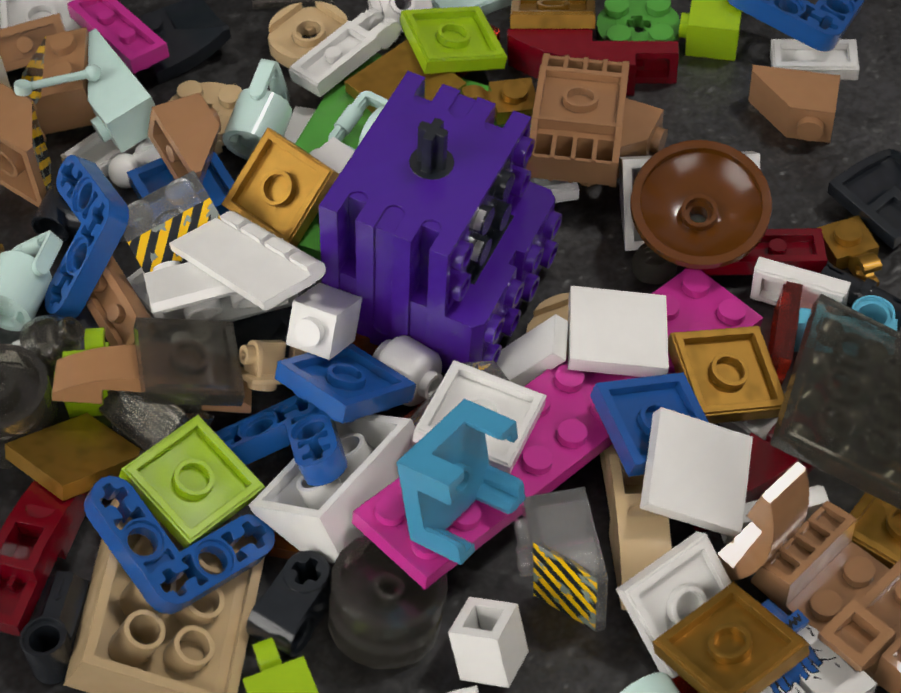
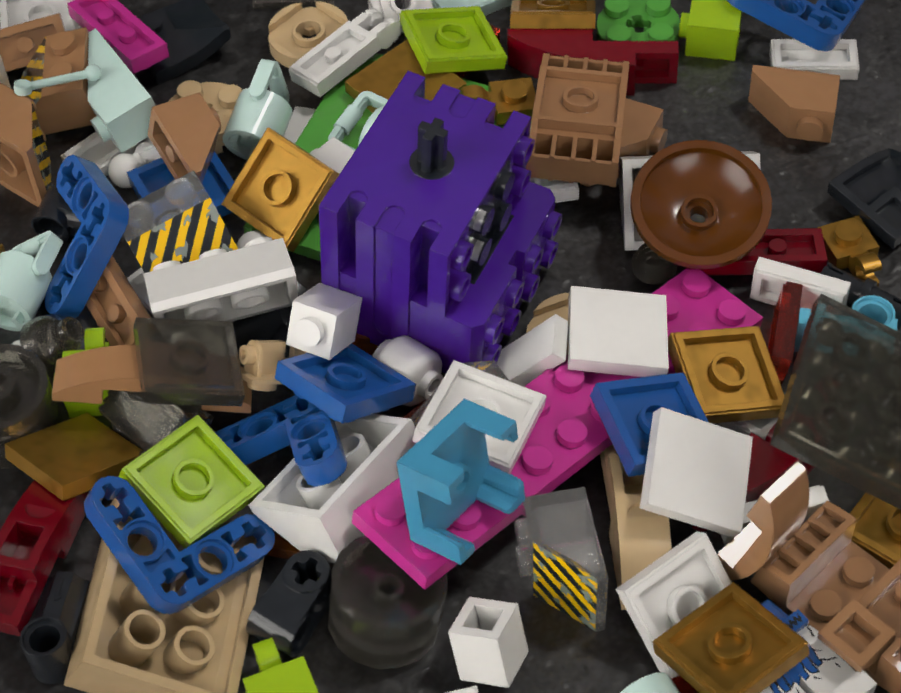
white windscreen [169,211,326,311] -> none

